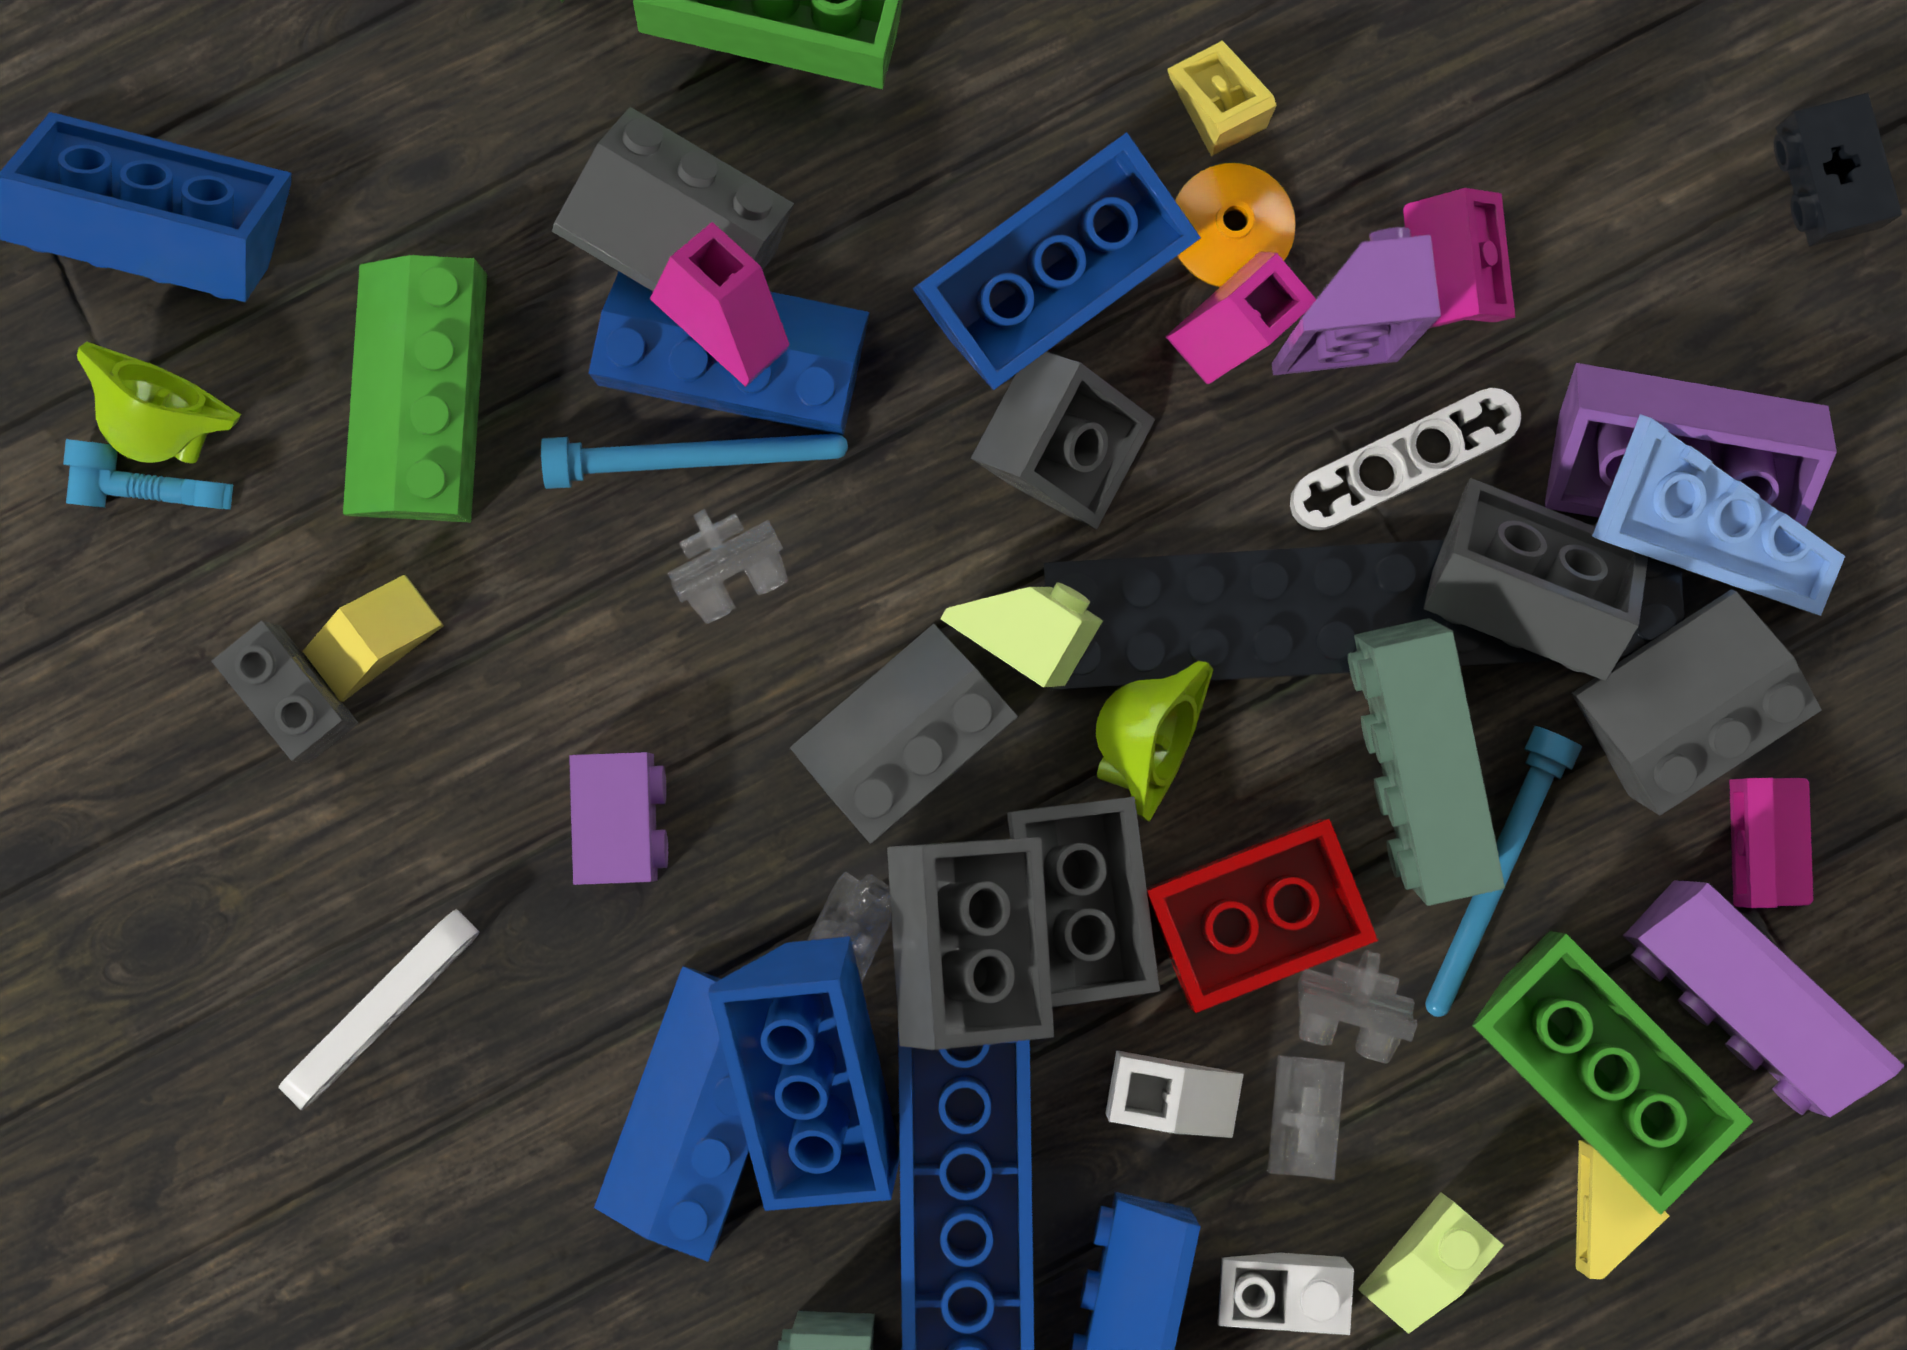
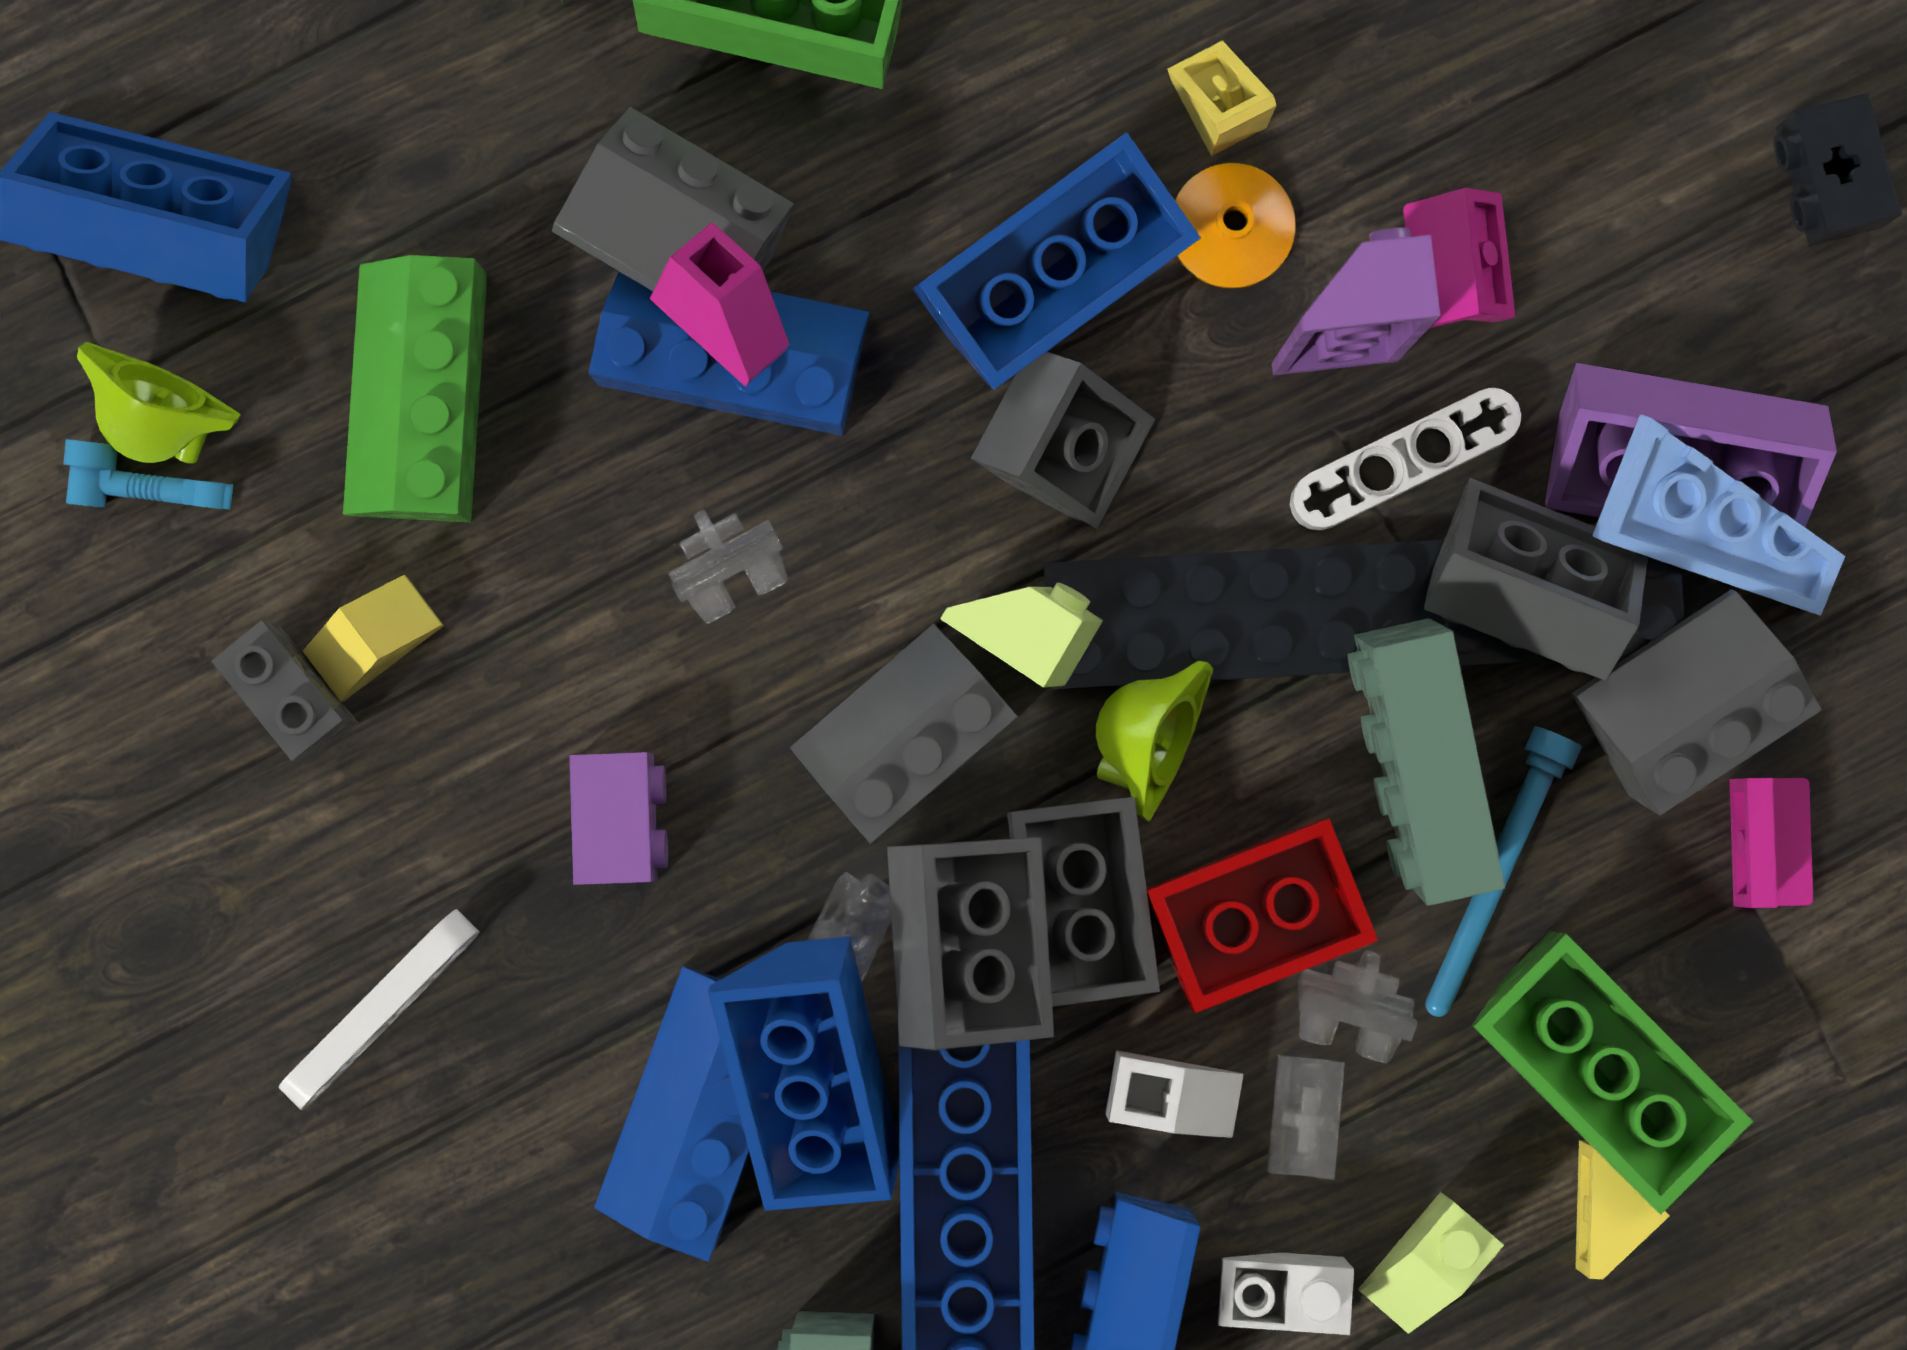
dark azure piece [541,434,848,489] -> none
dark pink slope [1165,252,1316,384] -> none
medium lavender slope [1623,880,1904,1118] -> none

